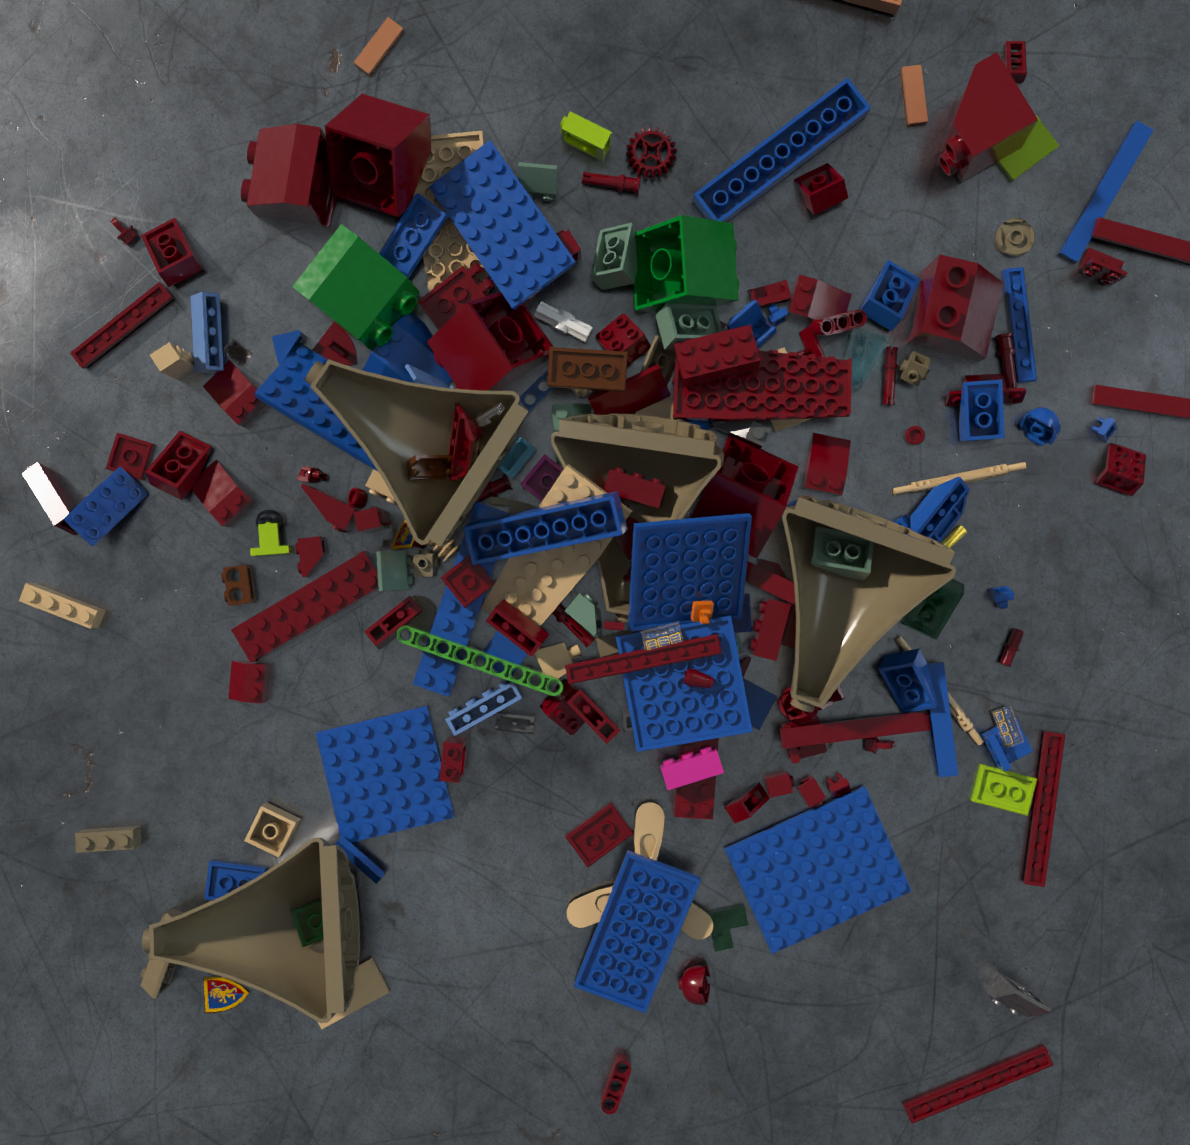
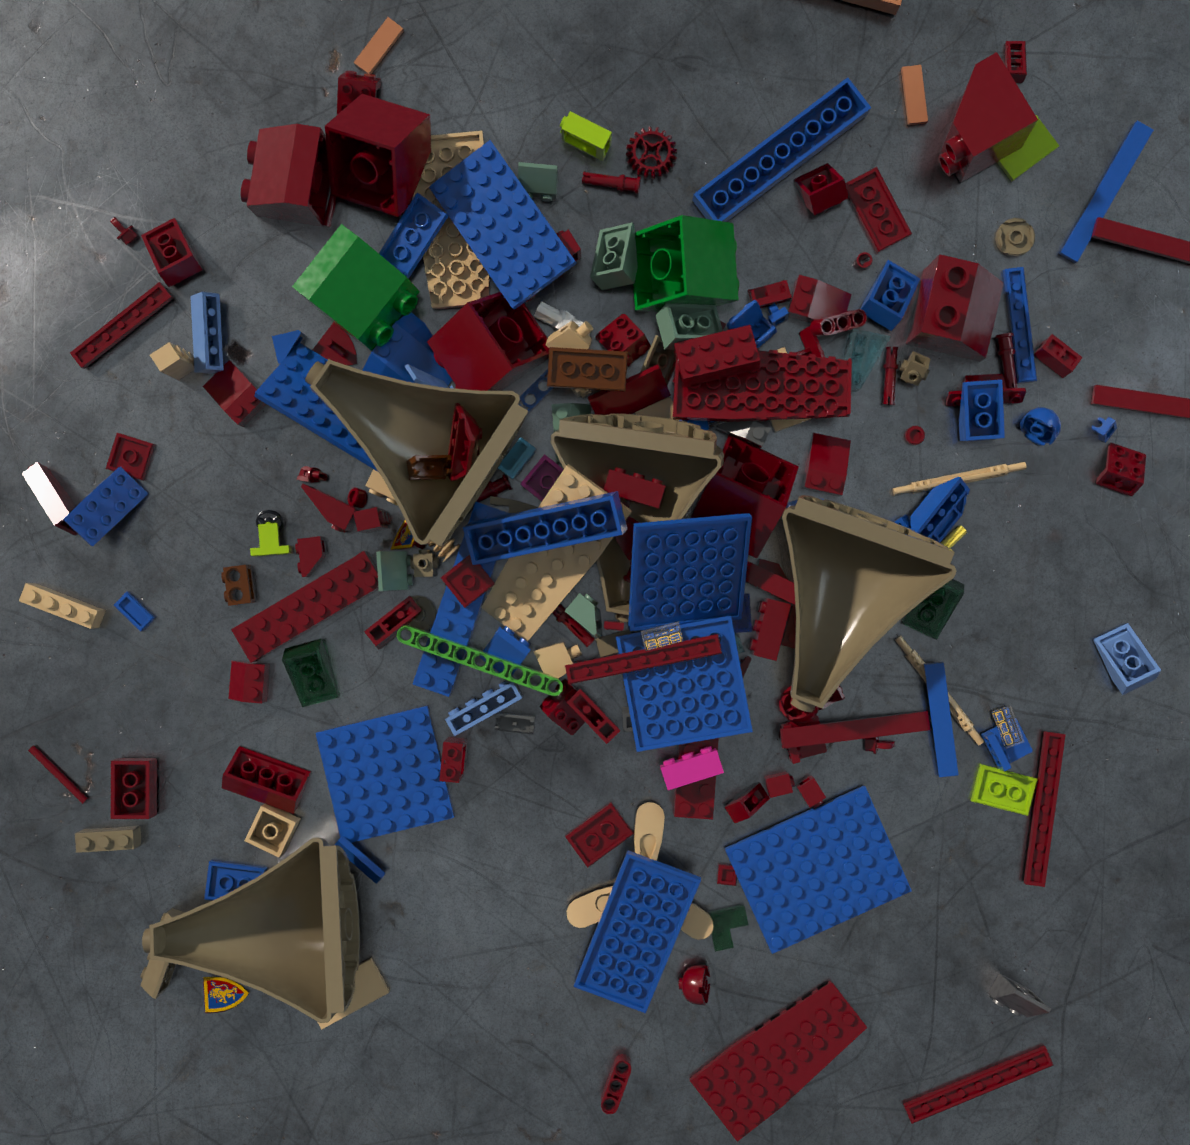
dark red slope [145,431,212,501] -> none
dark red slope [191,460,256,527] -> none
dark green plate [290,897,324,947] -> none
dark red tile [417,262,495,330] -> none
clear tile [474,403,505,427] -> none
dark red brick [486,599,550,657] -> none
dark red cone [683,668,714,689] -> none
orange tile [691,600,714,624] -> none
blue tile [743,678,777,730] -> none
sand green slope [811,526,874,580] -> none
dark red tile [828,773,851,799] -> none
blue slope [879,648,938,714] -> none
blue tile [989,586,1014,609] -> none
dark red axle [999,628,1024,667] -> none
dark red bracket [1078,248,1128,285] -> none
none -> dark red bar [28,745,88,804]
none -> dark red brick [111,758,157,819]
none -> blue tile [114,591,156,632]
none -> dark red slope [222,746,311,814]
none -> clear green slope [282,639,339,707]
none -> dark red bracket [337,71,381,115]
none -> tan torso [546,321,593,349]
none -> dark red wing [689,980,867,1142]
none -> dark red tile [717,864,737,886]
none -> dark red tile [845,167,912,253]
none -> dark red hinge [857,252,873,268]
none -> dark red hinge [1034,334,1083,378]
none -> medium blue slope [1093,623,1161,695]

